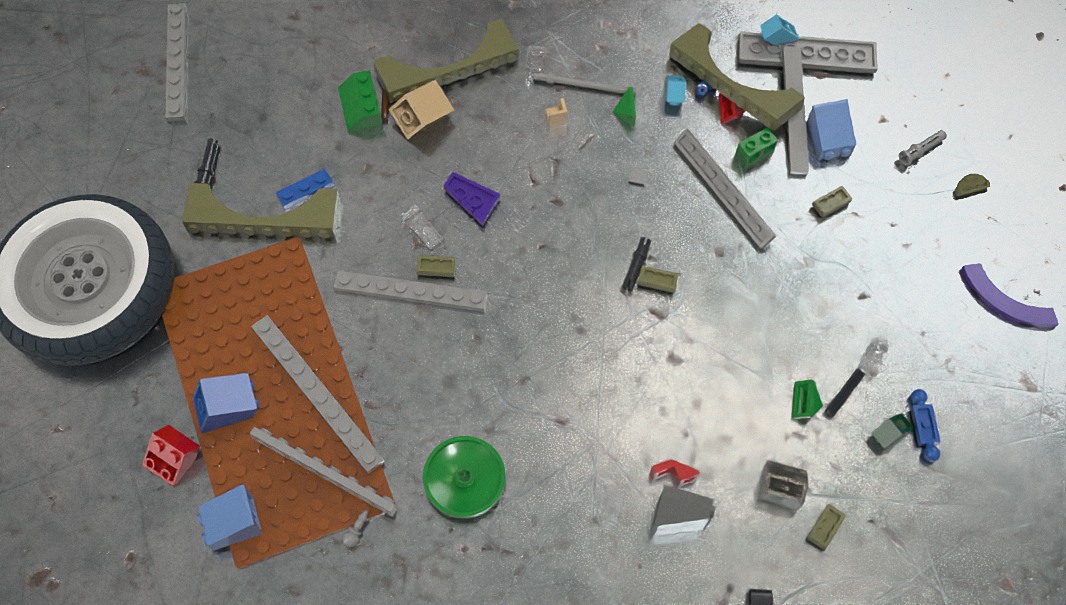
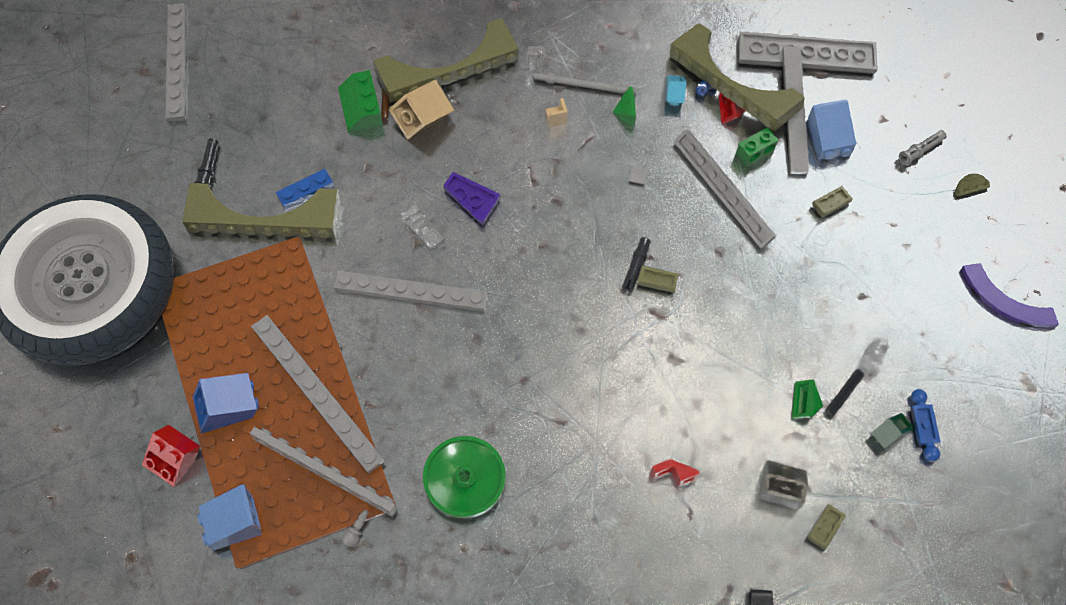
olive plate [416,255,456,277] -> none
dark grey slope [650,485,716,536] -> none
medium azure slope [760,14,800,45] -> none

